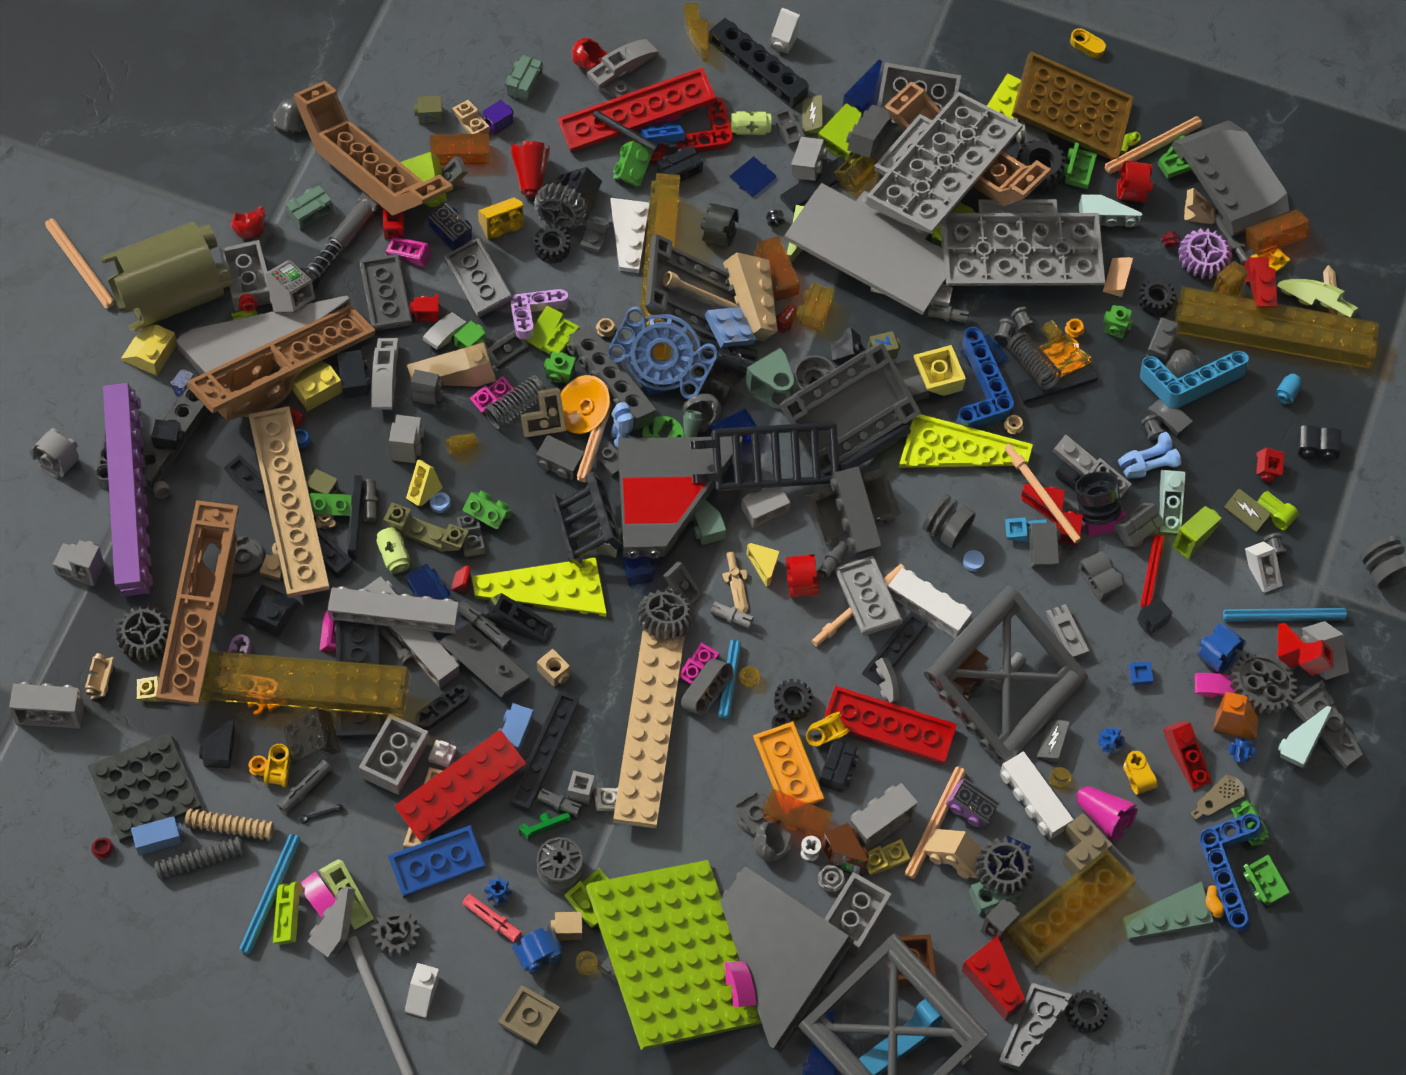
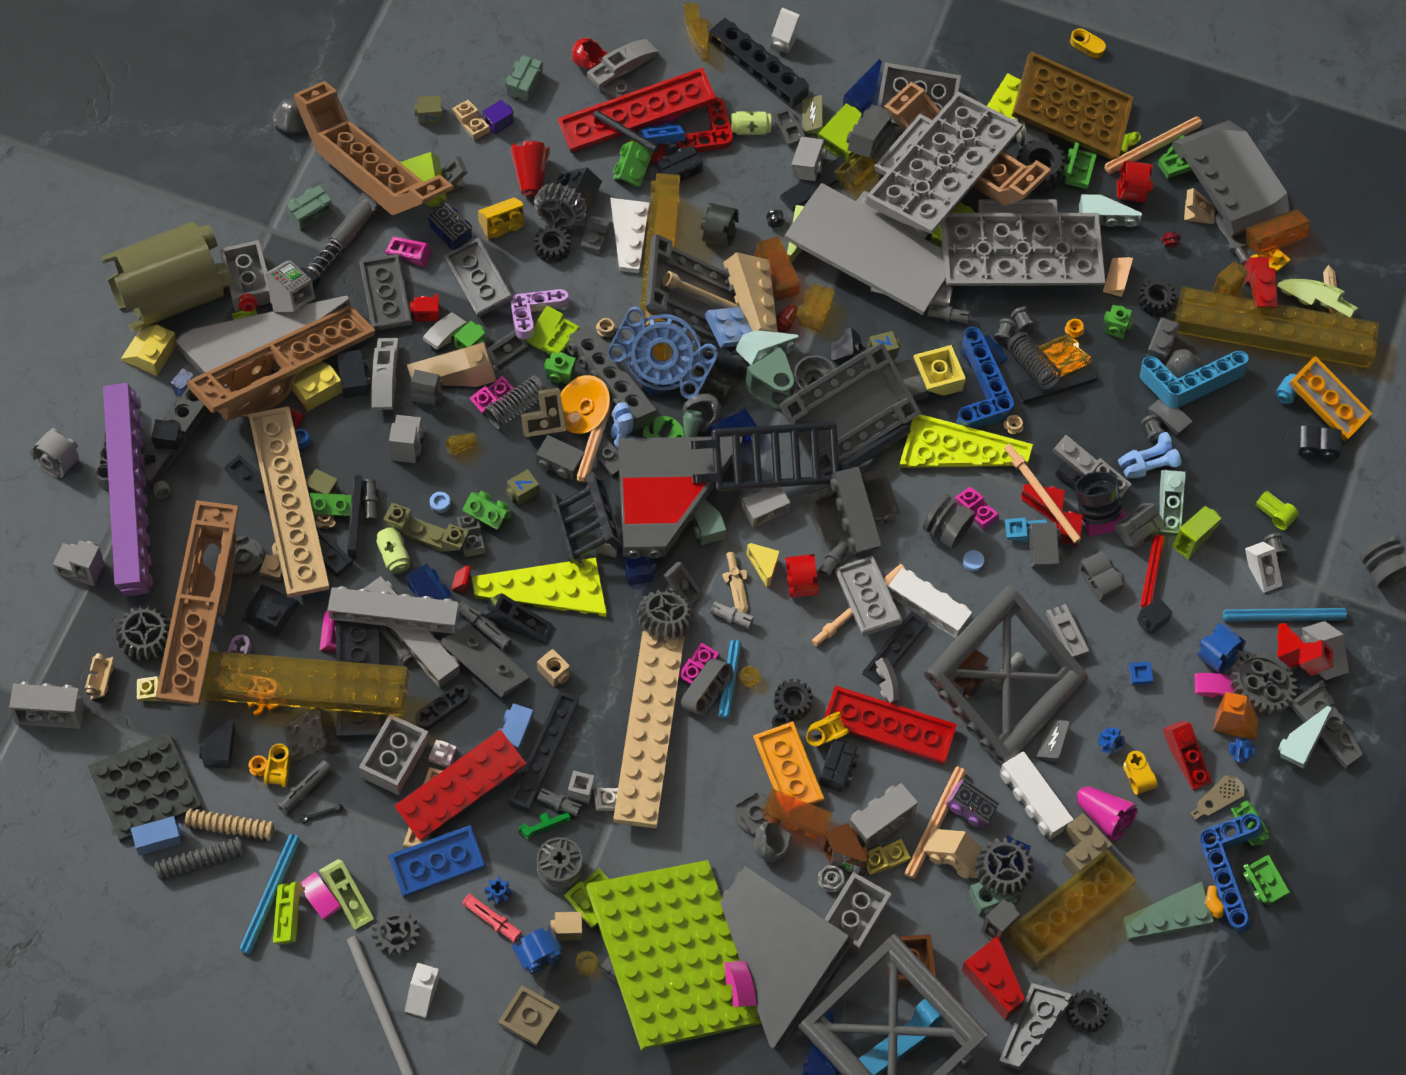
light nougat axle [45,218,115,309] -> none
dark red plate [91,838,114,859] -> none
red hair [230,206,266,240] -> none
light grey slope [307,887,355,957] -> none
red brick [383,208,404,239] -> none
light yellow slope [406,460,443,506] -> none
clear orange brick [430,133,490,165] -> none
clear blue piece [730,156,776,197] -> none
white bush [800,836,821,862] -> none
clear yellow hose [1041,320,1063,342] -> none
clear yellow tile [1049,767,1071,790] -> none
lavender gear [1178,228,1232,279] -> none
olive slope [1224,489,1271,533] -> none
red brick [1256,448,1285,482] -> none
none -> olive brick [506,469,539,506]
none -> light aqua slope [736,330,799,365]
none -> dark pink slope [955,486,999,530]
none -> light orange piece [1288,356,1372,441]

